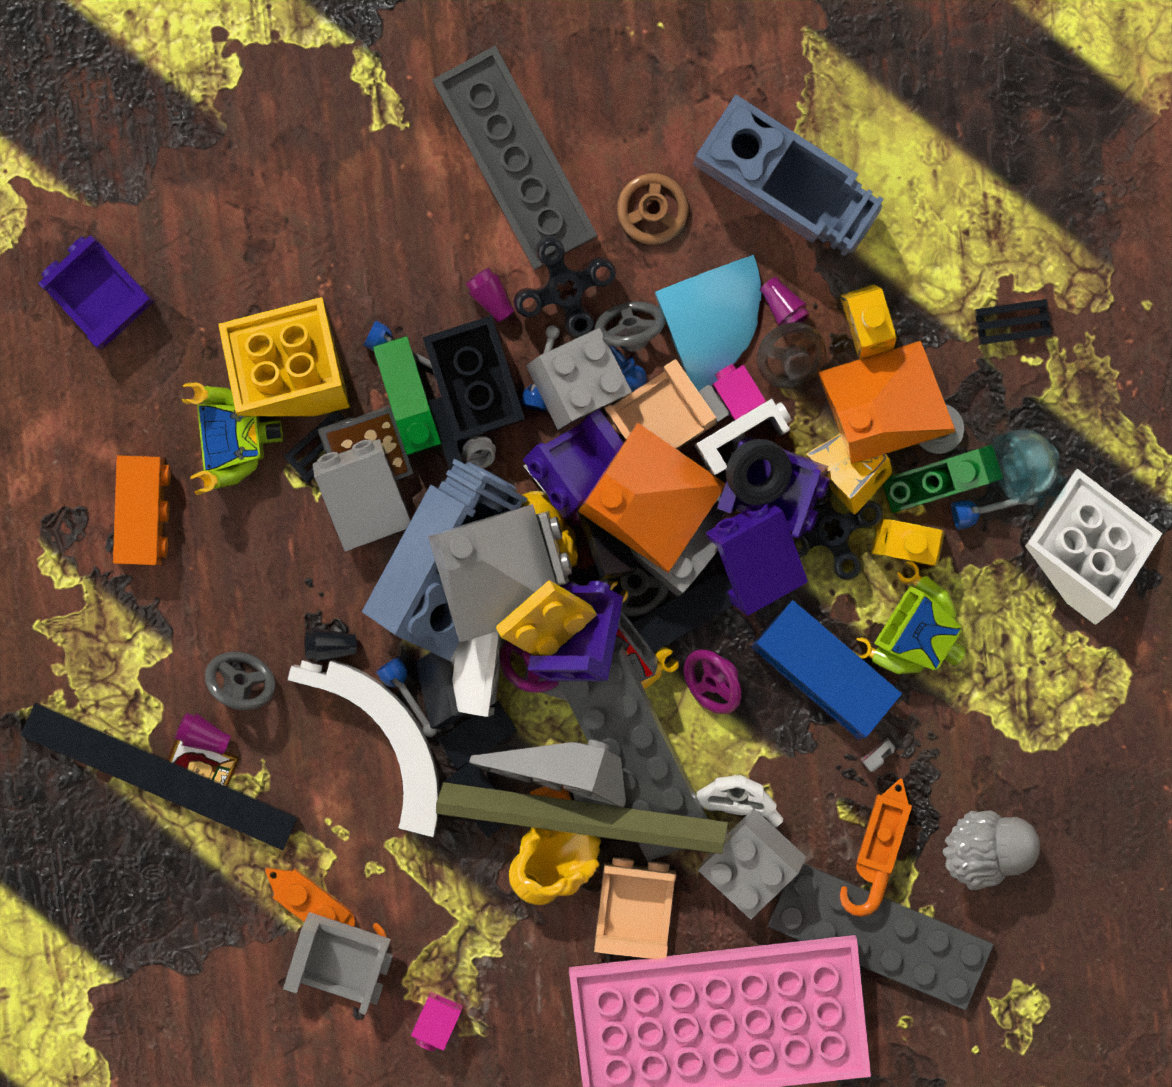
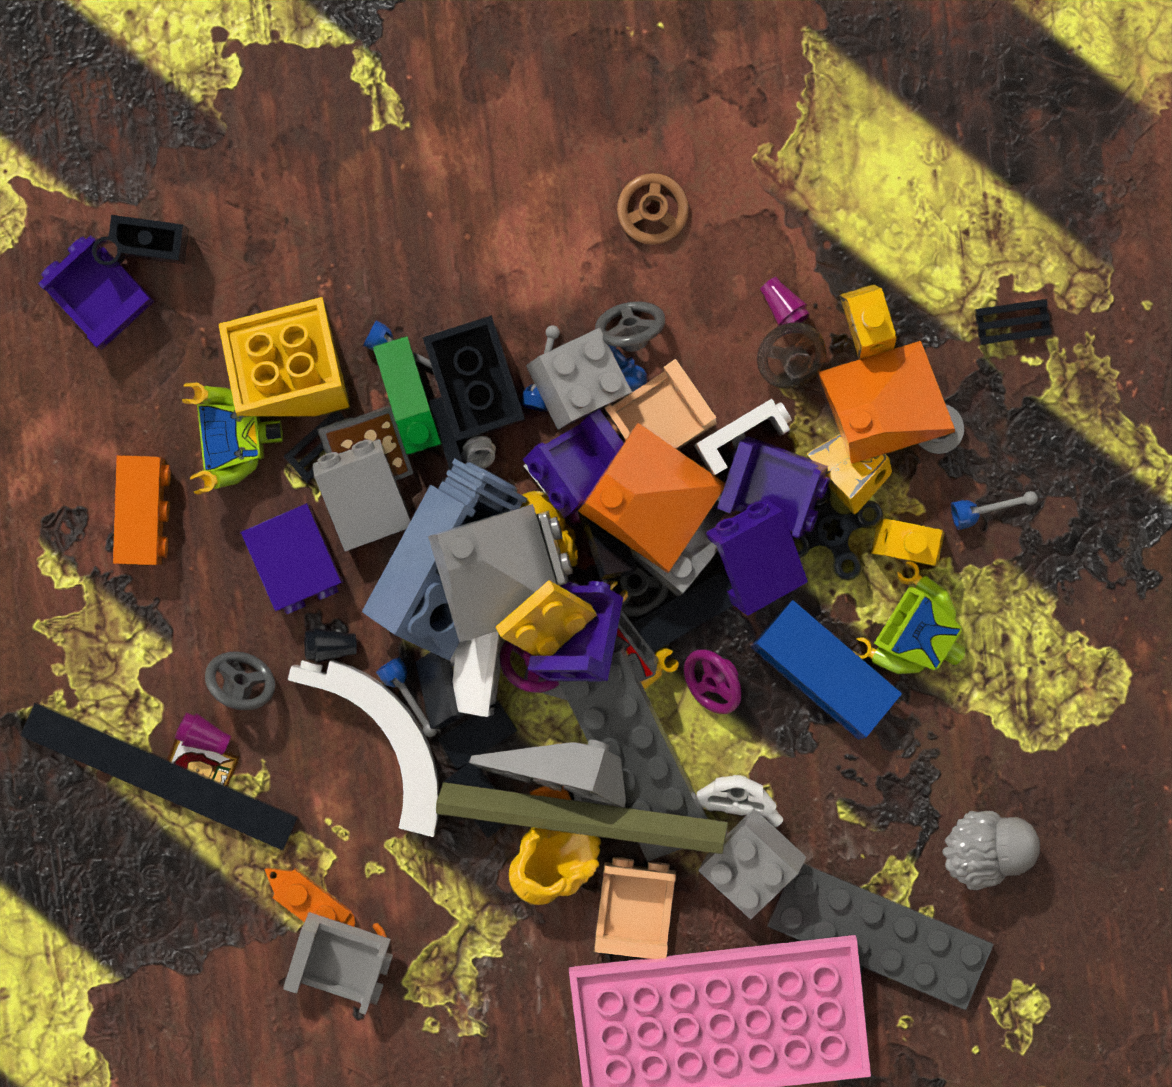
dark pink brick [411,991,463,1052] -> none
dark grey plate [432,46,598,271] -> none
magenta cone [465,267,515,323] -> none
black gear [513,236,616,338] -> none
medium azure brick [655,255,761,391] -> none
sand blue piece [693,94,884,256] -> none
light grey tile [698,385,729,422] -> none
dark pink brick [711,363,766,421] -> none
black tyre [726,439,792,505] -> none
orange plate [840,778,912,917] -> none
light grey tile [860,737,896,772] -> none
green slope [883,444,1003,513] -> none
clear light blue cylinder [992,429,1059,503] -> none
white slope [1025,469,1163,625] -> none
none -> black hinge [92,215,189,268]
none -> dark purple panel [241,503,344,615]

